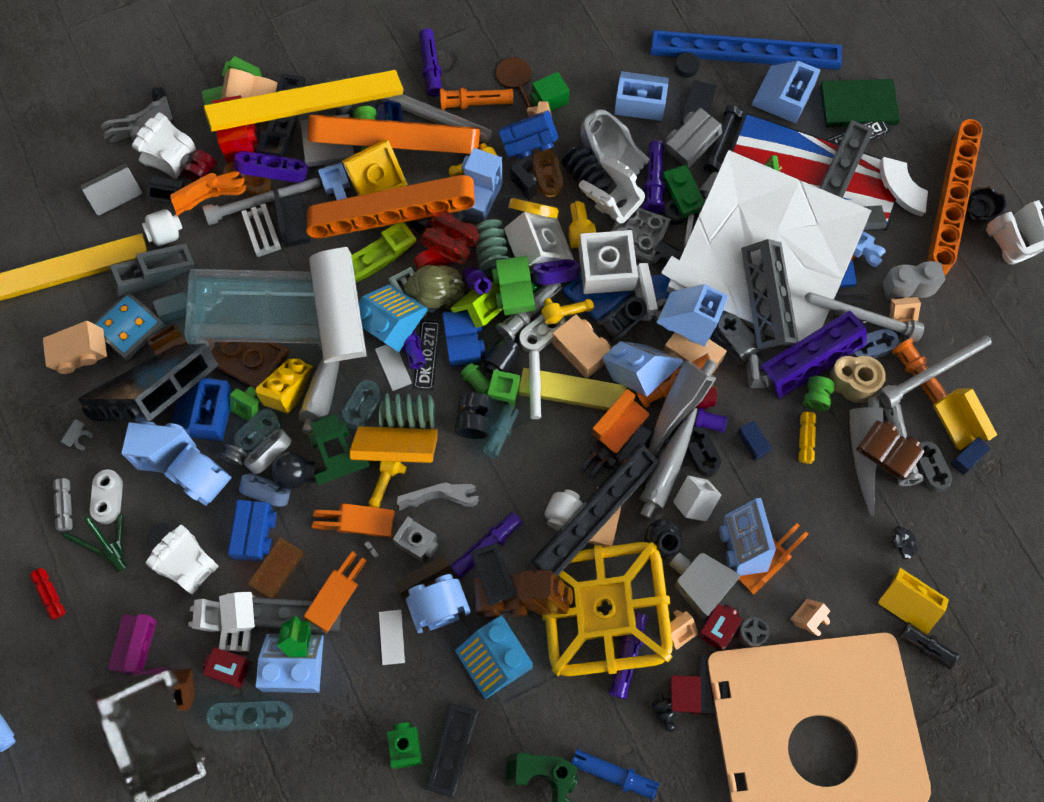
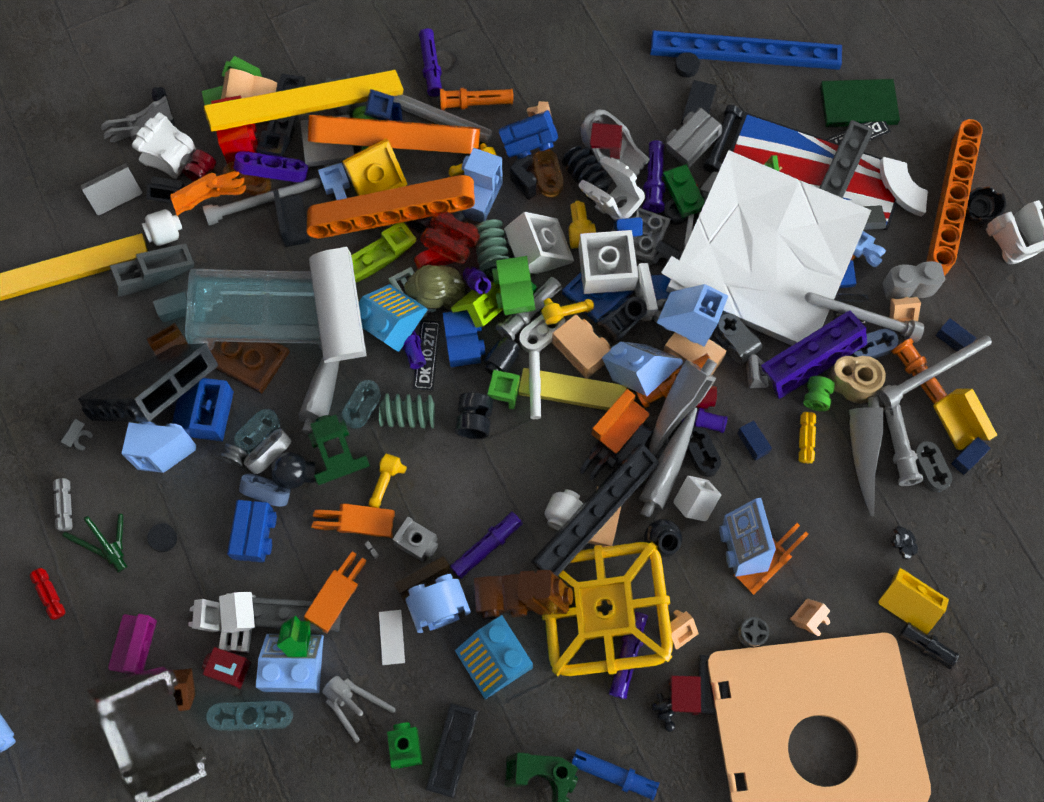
light nougat brick [43,321,107,374] -> none
white plate [90,469,123,525] -> none
dark azure slope [93,292,165,361] -> none
white piece [146,525,219,595] -> none
light blue brick [164,443,232,506] -> none
bright green tile [230,387,260,423] -> none
white tile [241,204,281,257] -> none
clear orange plate [248,537,305,599] -> none
yellow slope [256,358,313,413] -> none
light orange tile [350,426,438,463] -> none
white sticker [375,344,412,391] -> none
light grey arm [397,482,479,511] -> none
bright green pin [461,363,490,395] -> none
black tile [471,542,517,606] -> none
clear light blue pin [482,404,520,458] -> none
reddish brown piece [496,57,533,108] -> none
yellow tile [508,198,559,218] -> none
green brick [530,72,569,112] -> none
dark purple beam [533,259,580,285] -> none
light blue slope [614,71,669,121] -> none
light grey torso [669,552,741,621] -> none
dark red brick [697,604,743,651] -> none
dark grey fence [741,239,799,350] -> none
light blue slope [751,61,820,124] -> none
reddish brown brick [856,420,924,481] -> none
none -> light grey plant [322,676,395,743]
none -> dark blue tile [364,89,394,121]
none -> dark red panel [590,123,623,159]
none -> blue slope [614,217,643,236]
none -> dark blue piece [935,318,976,351]

